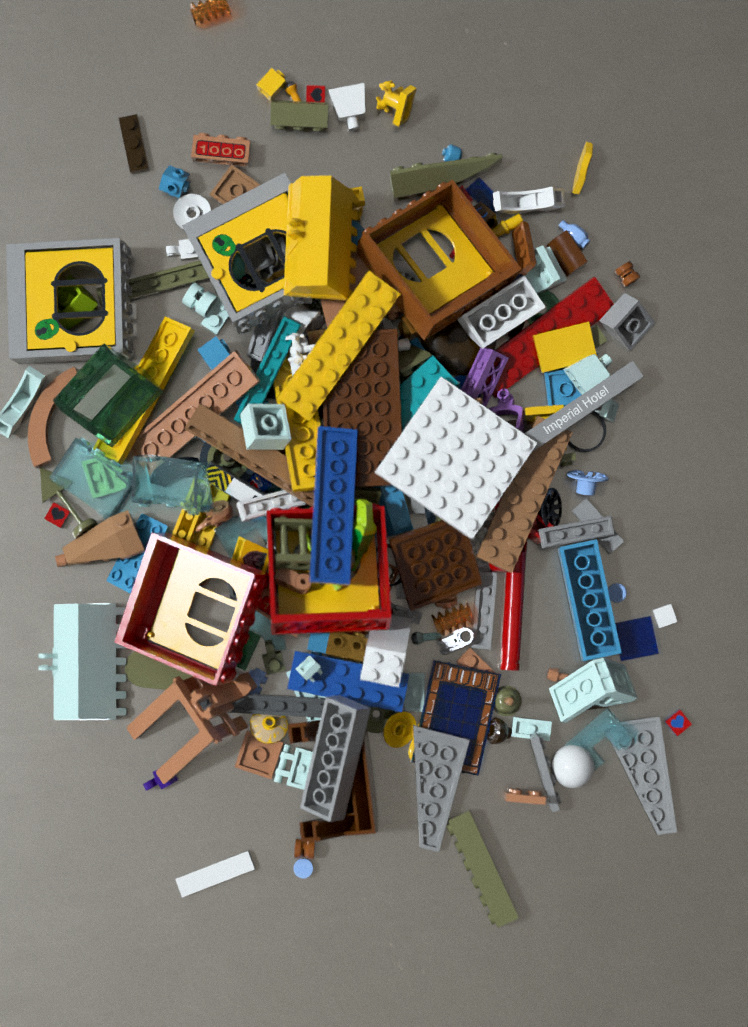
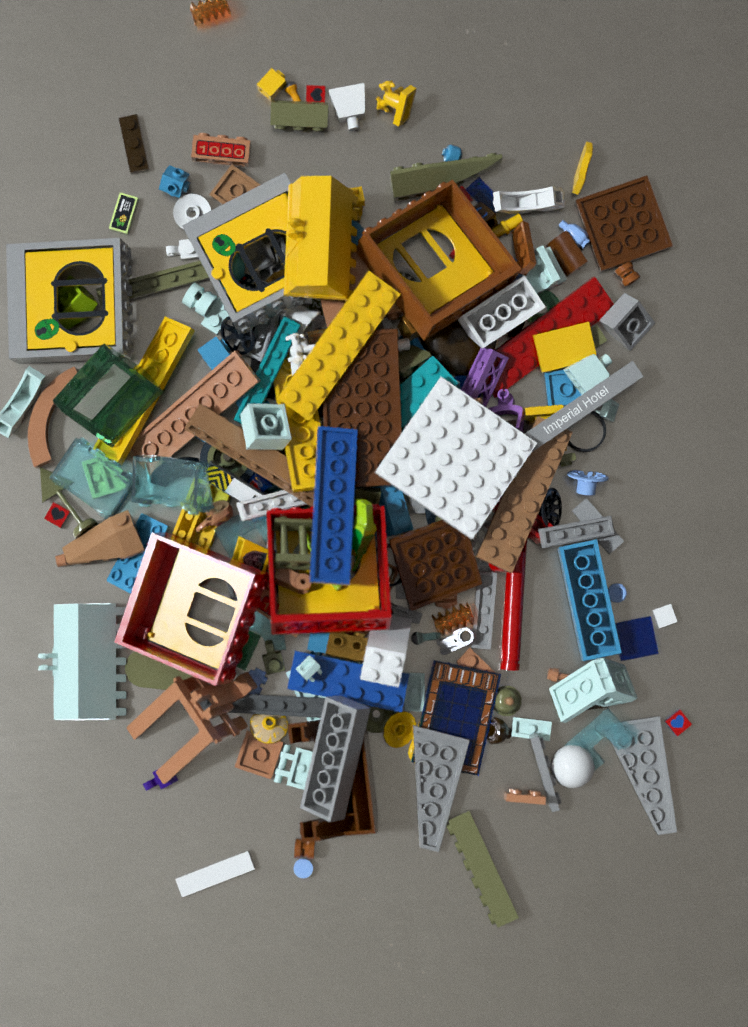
none -> tile [109,193,139,235]
none -> black wheel [220,316,255,355]
none -> reddish brown plate [575,175,673,272]

